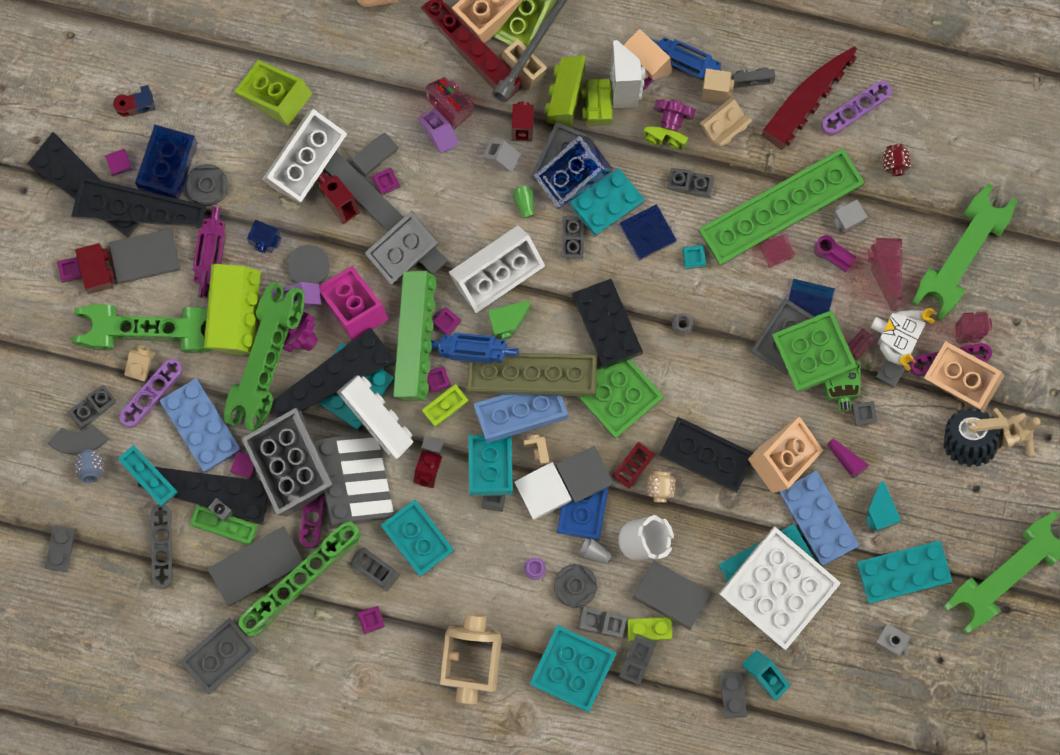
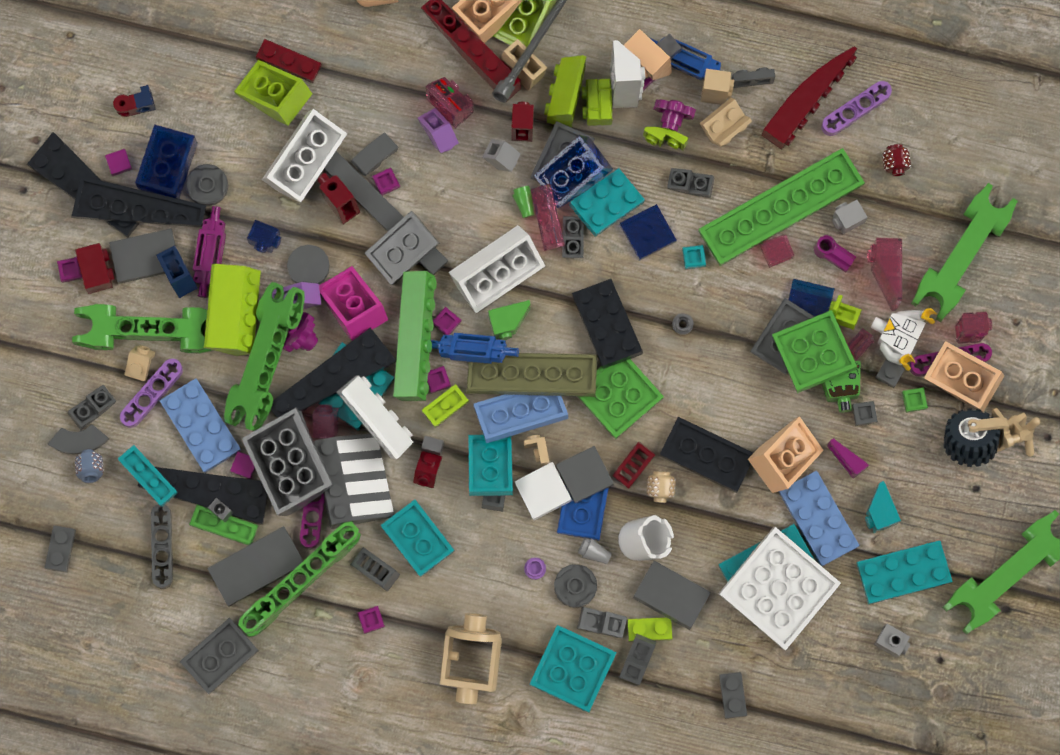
teal slope [741,649,791,701] -> none
none -> dark blue arch [156,245,198,298]
none -> dark red plate [256,39,322,83]
none -> clear pink brick [313,404,339,438]
none -> clear pink plate [530,184,565,251]
none -> flat silver piece [657,34,682,59]
none -> lime bracket [829,294,862,330]
none -> bright green tile [902,387,928,413]

